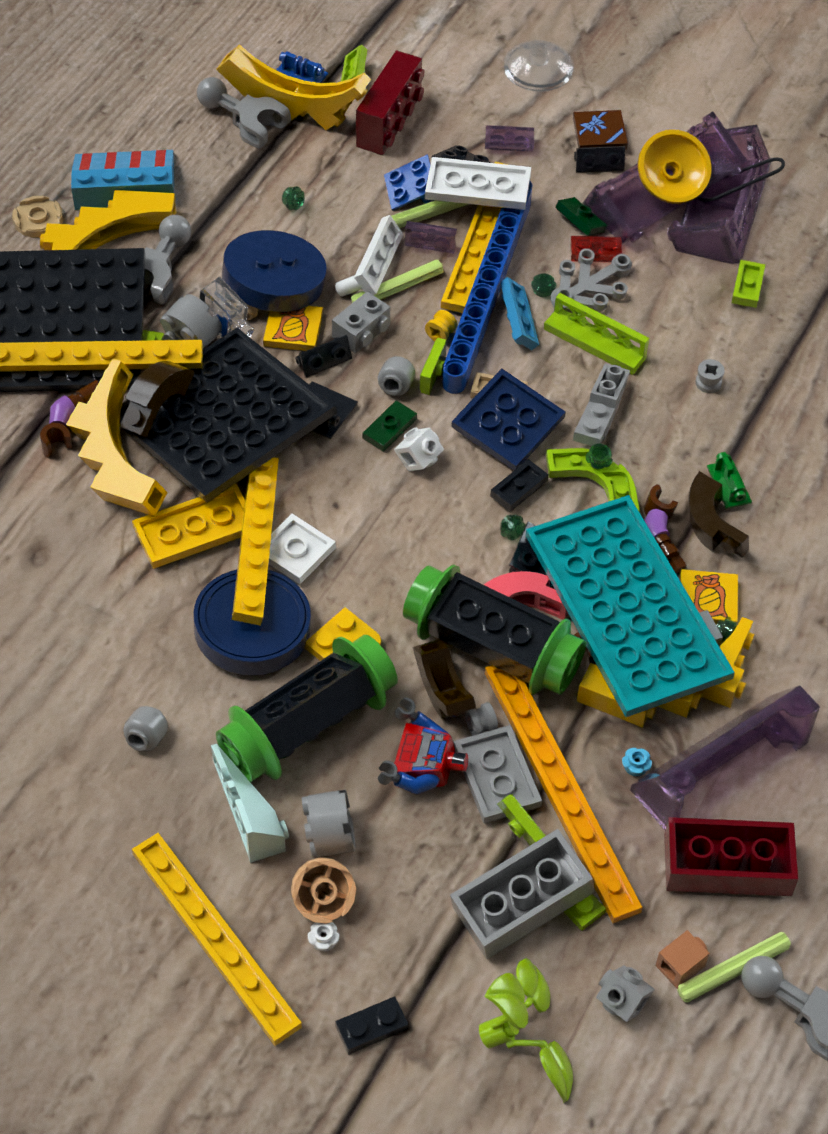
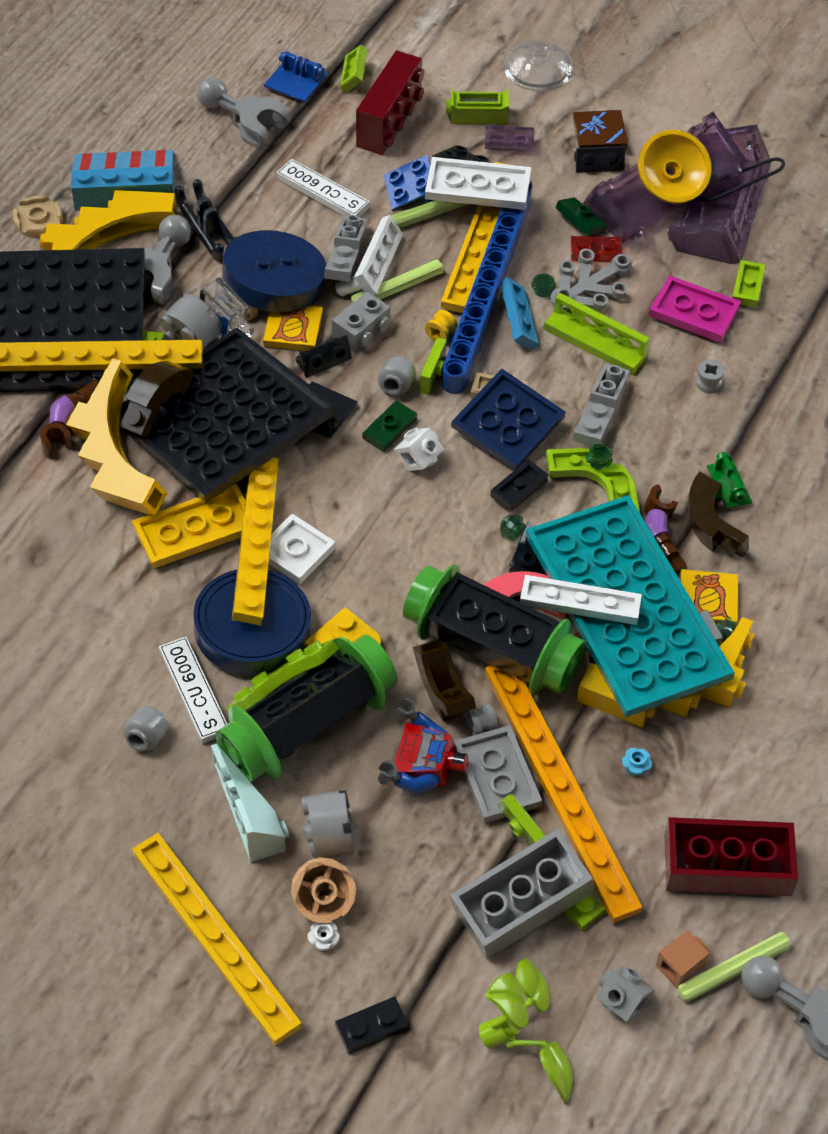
yellow arch [216,44,371,130] -> none
clear green plate [282,186,305,210] -> none
clear purple plate [405,221,457,254] -> none
clear purple windscreen [630,685,820,830] -> none
none -> white tile [159,637,227,744]
none -> black piece [175,179,237,259]
none -> lime plate [226,639,339,711]
none -> white tile [276,159,370,216]
none -> light grey slope [324,215,368,282]
none -> lime window [446,89,509,124]
none -> white plate [520,575,642,625]
none -> dark pink plate [649,275,741,343]

